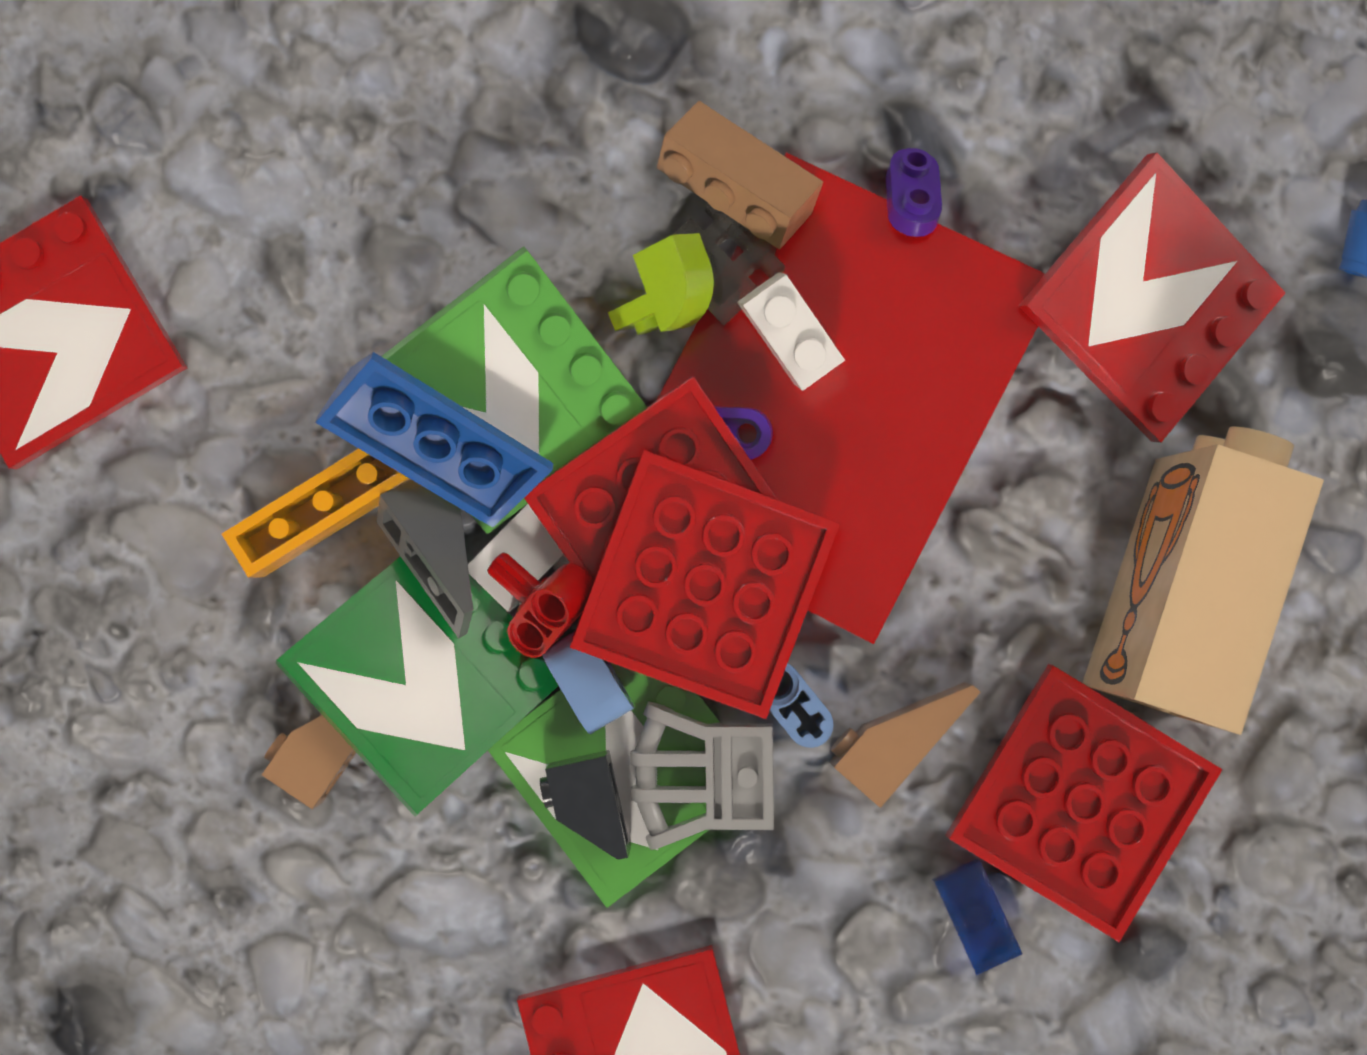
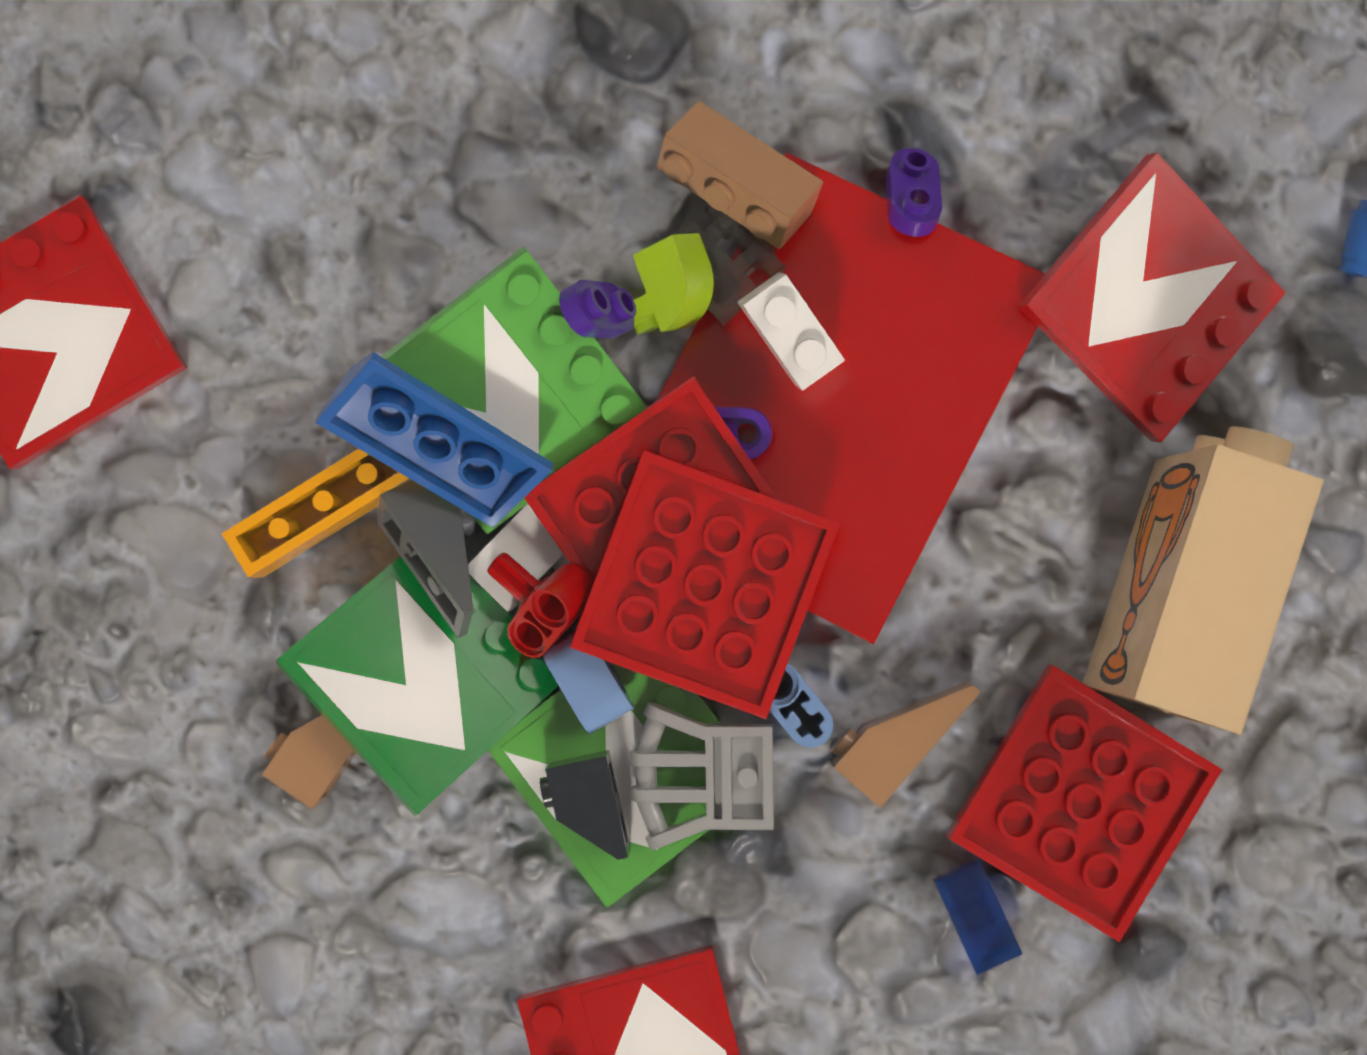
none -> dark purple plate [559,280,637,339]

